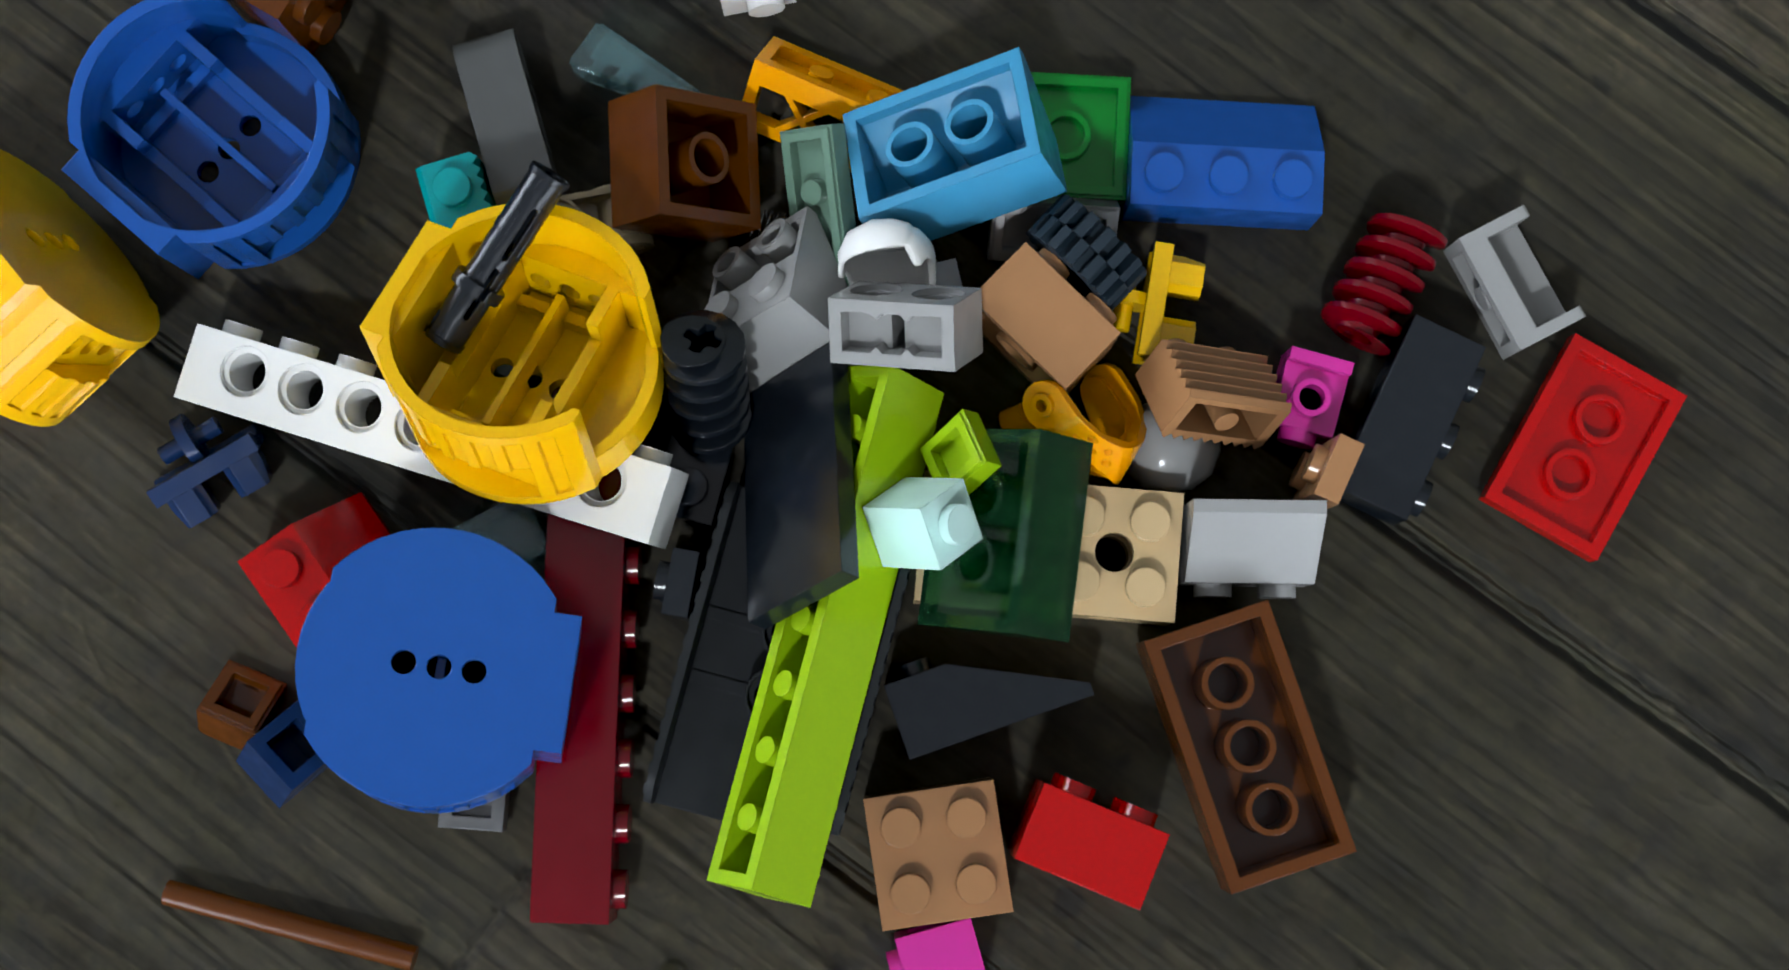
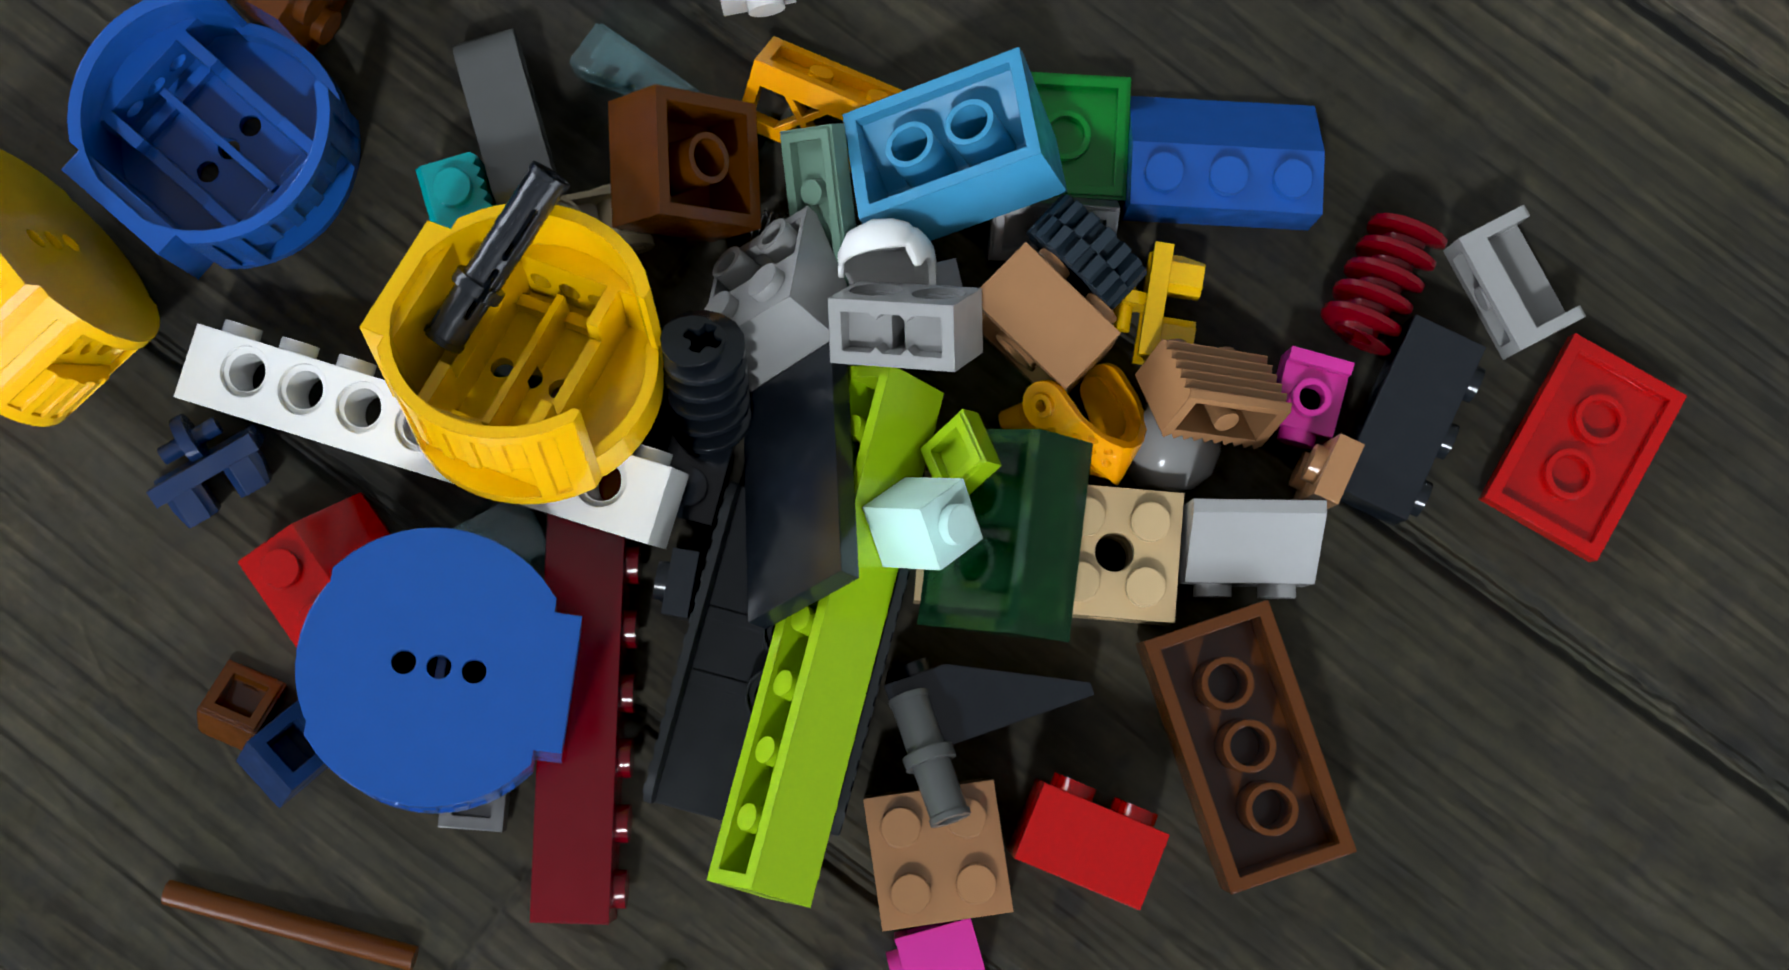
none -> dark grey pin [888,688,971,828]

